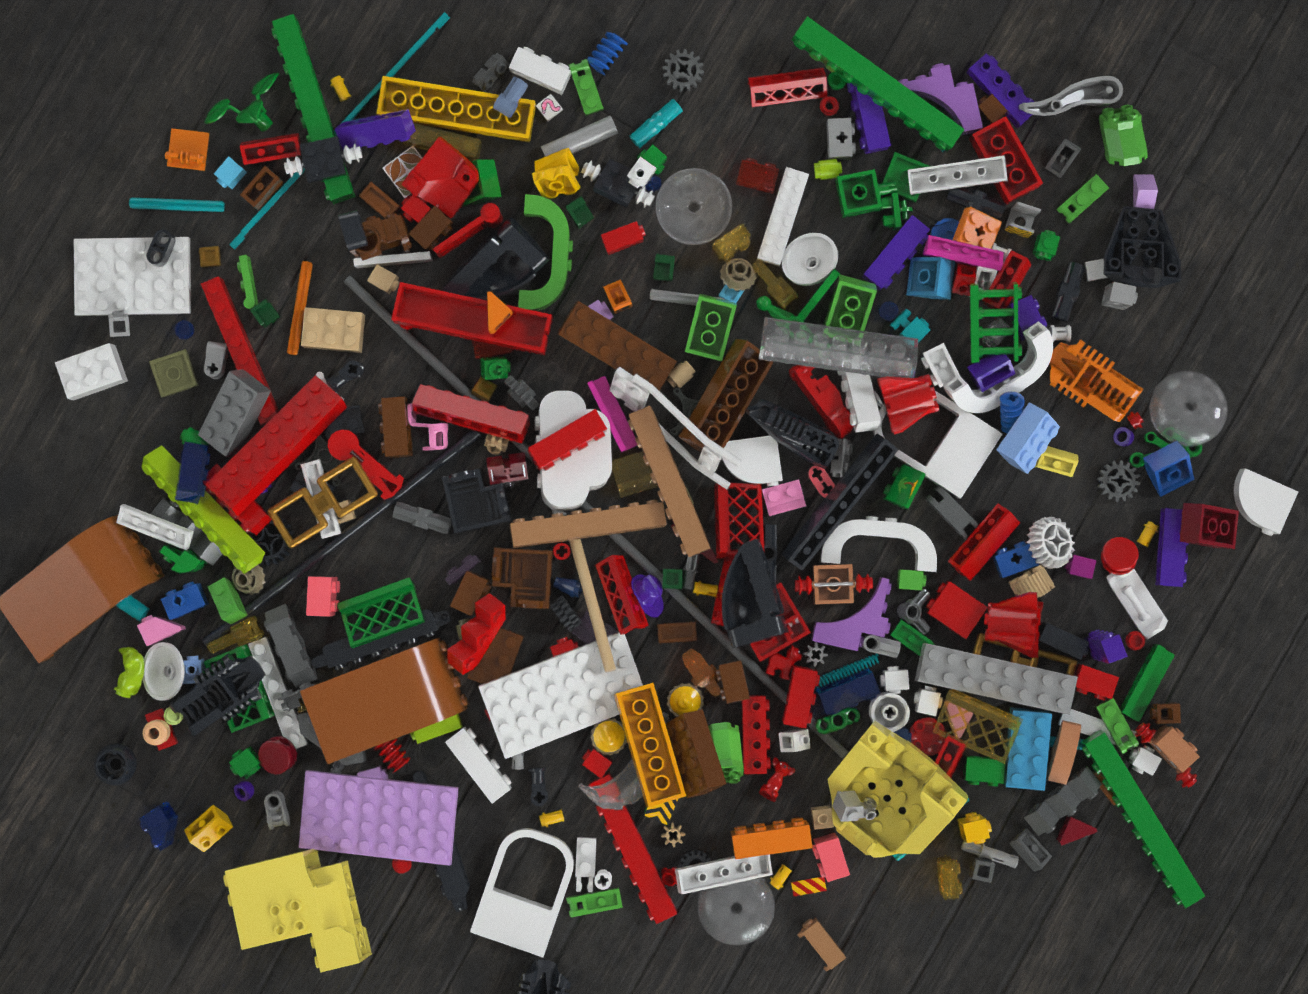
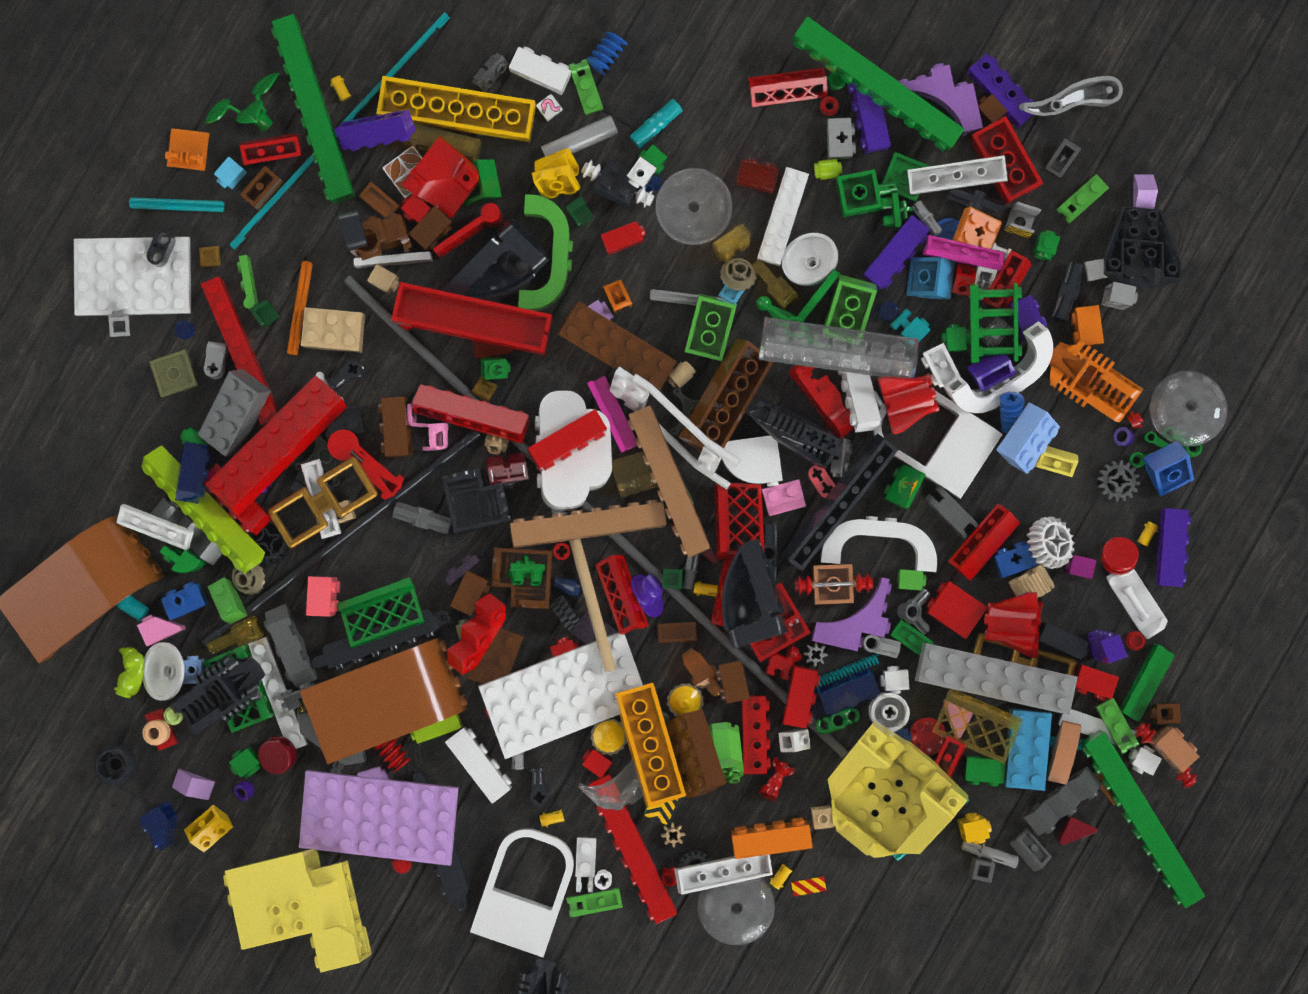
white brick [55,343,128,400] -> none
light grey piece [264,791,290,830] -> none
black plate [284,136,363,183] -> none
orange slope [487,292,513,334] -> none
sand blue piece [493,76,528,118] -> none
dark grey gear [504,375,539,411] -> none
dark green panel [654,254,675,281] -> none
dark grey gear [663,49,704,92] -> none
medium nougat brick [797,918,846,971] -> none
coral brick [812,832,850,882] -> none
light grey brick [832,791,877,822] -> none
white brick [914,686,943,716] -> none
clear yellow brick [936,855,963,900] -> none
white bush [1049,325,1071,342] -> none
bright green brick [1099,105,1147,166] -> none
dark red brick [1179,503,1239,549] -> none
white brick [1234,468,1298,536] -> none
none -> lavender slope [172,769,215,800]
none -> green hips [507,555,545,586]
none -> light grey axle [912,201,942,236]
none -> green brick [941,324,971,353]
none -> orange piece [1070,305,1104,347]

